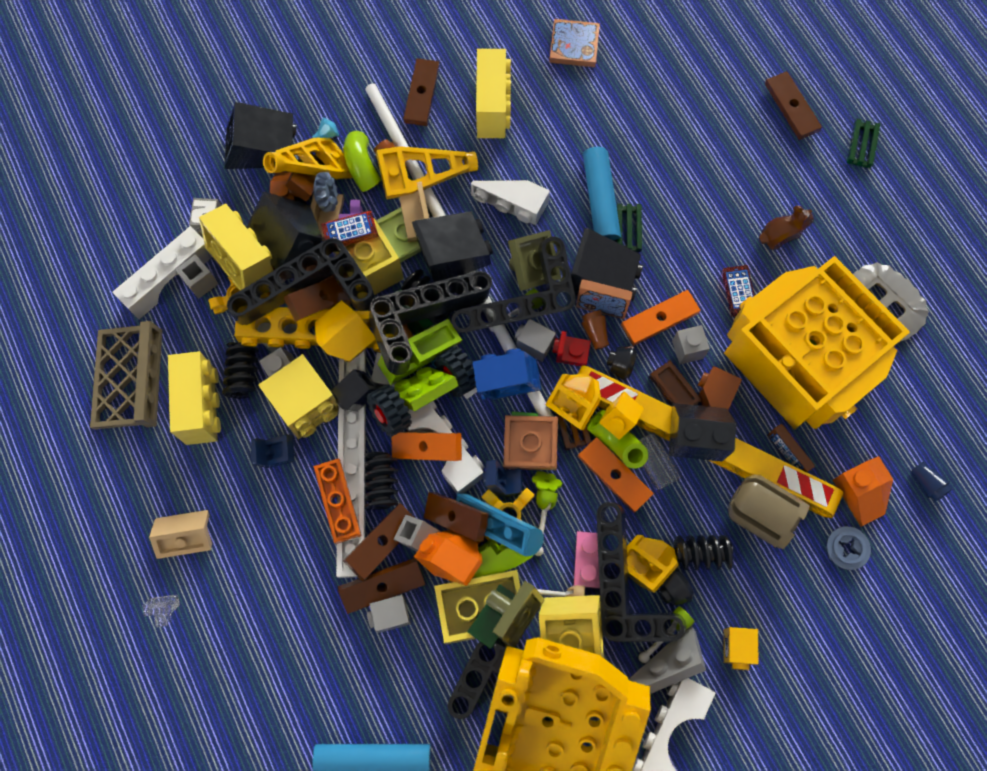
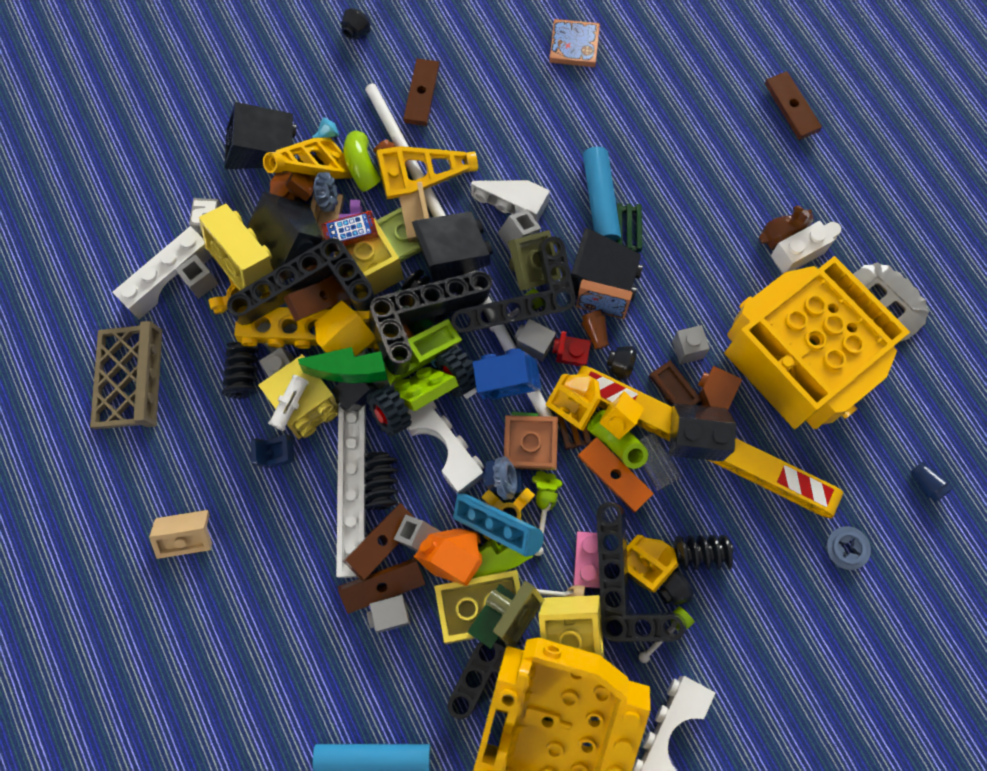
clear tile [142,595,180,627] -> none
light yellow brick [168,351,221,445] -> none
orange tile [313,458,362,544] -> none
orange tile [392,432,462,461] -> none
reddish brown tile [424,492,489,541] -> none
light yellow brick [476,49,511,138] -> none
orange tile [621,290,701,346] -> none
light grey wing [628,626,706,694] -> none
tile [721,265,755,317] -> none
yellow brick [724,627,758,670] -> none
dark tan cylinder [728,474,810,549] -> none
reddish brown tile [767,424,815,472] -> none
orange slope [833,456,893,527] -> none
dark green tile [847,118,880,168] -> none
none -> white pin [268,375,309,431]
none -> green slope [298,347,388,383]
none -> black cone [341,8,371,39]
none -> sand blue gear [493,456,517,500]
none -> light grey brick [497,209,541,250]
none -> white brick [771,221,841,274]

